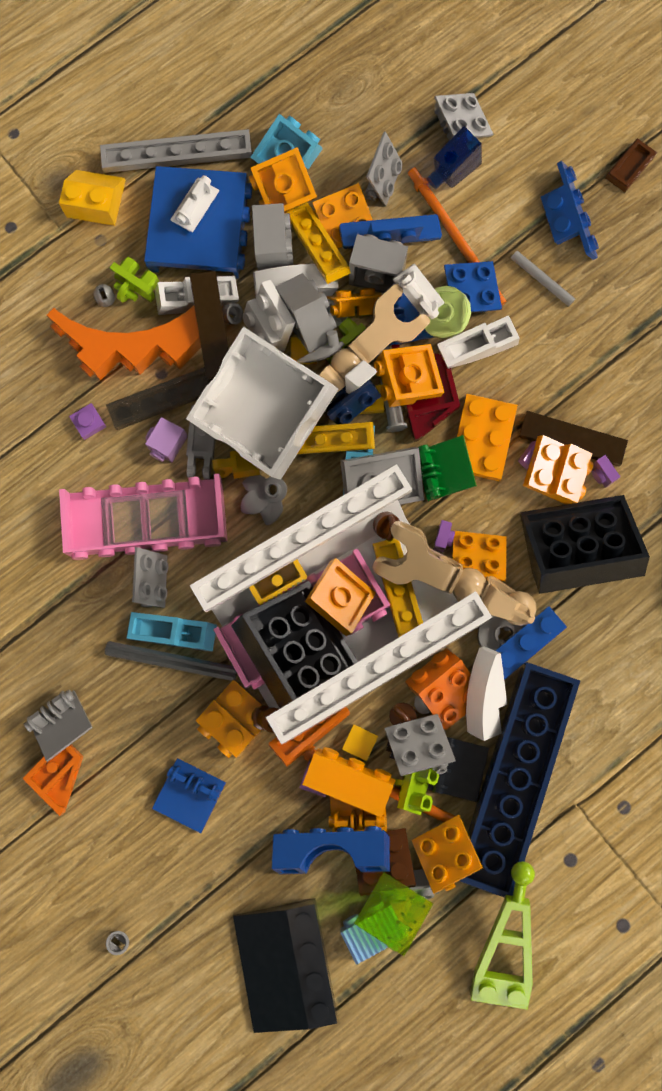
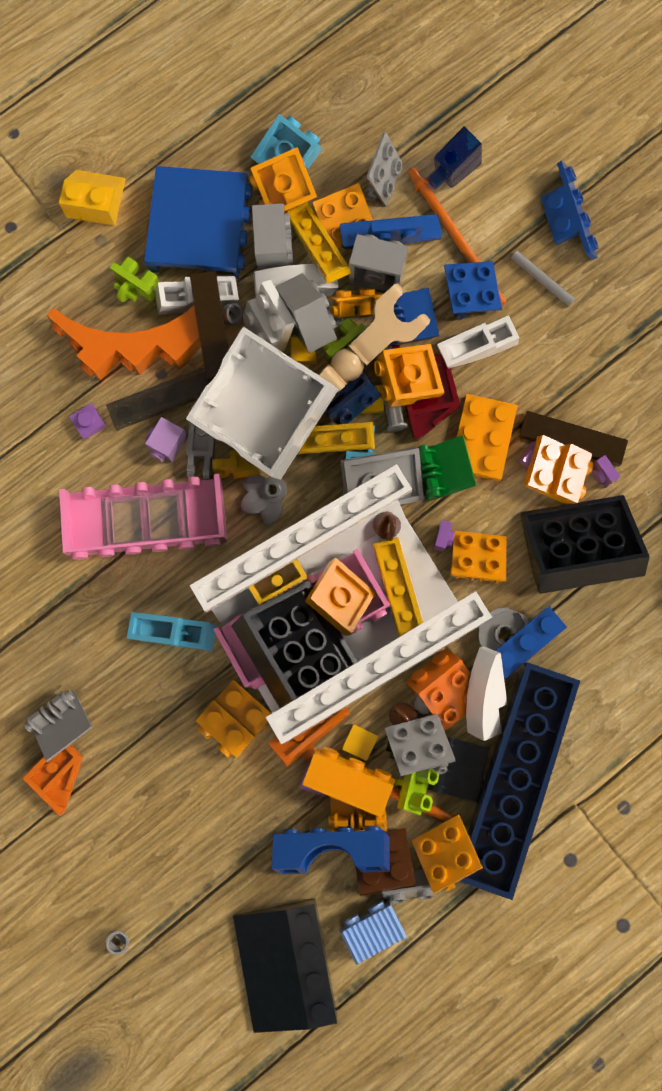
light grey hinge [93,284,115,307] -> none
light grey plate [100,129,252,173] -> none
dark grey axle [105,641,237,681] -> none
light grey hinge [132,547,169,608] -> none
blue hinge [152,758,226,833] -> none
white hinge [170,175,219,233] -> none
reddish brown bush [251,705,279,733] -> none
light grey bar [297,330,344,364] -> none
white slope [345,360,377,394] -> none
clear neon green hinge [354,872,434,956] -> none
tan piece [372,521,537,626] -> none
white hinge [393,263,445,319] -> none
yellowish green tile [419,286,471,339] -> none
light grey hinge [434,93,494,149] -> none
lime plate [470,861,535,1010] -> none
reddish brown tile [605,138,657,193] -> none

